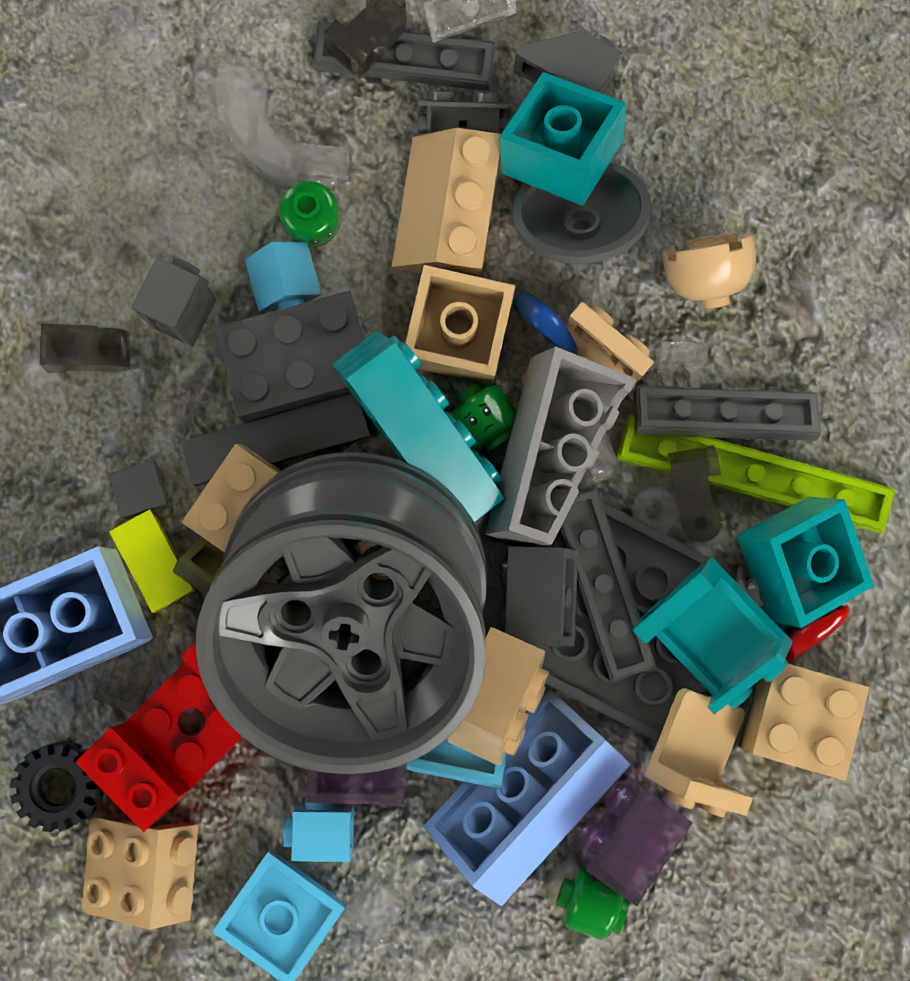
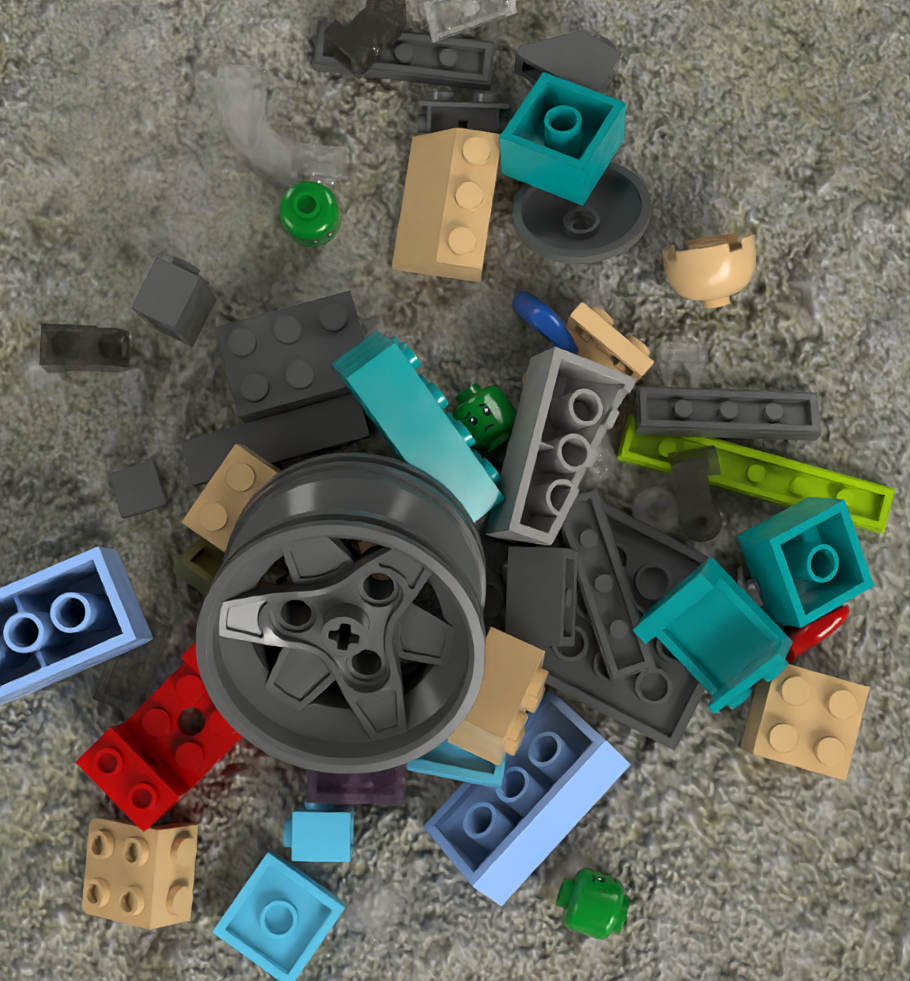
black tyre [10,741,104,832] -> none
neon yellow tile [109,509,196,613] -> none
medium azure brick [245,242,321,312] -> none
tan brick [405,265,516,385] -> none
clear purple brick [577,776,693,906] -> none
tan bracket [644,688,753,817] -> none

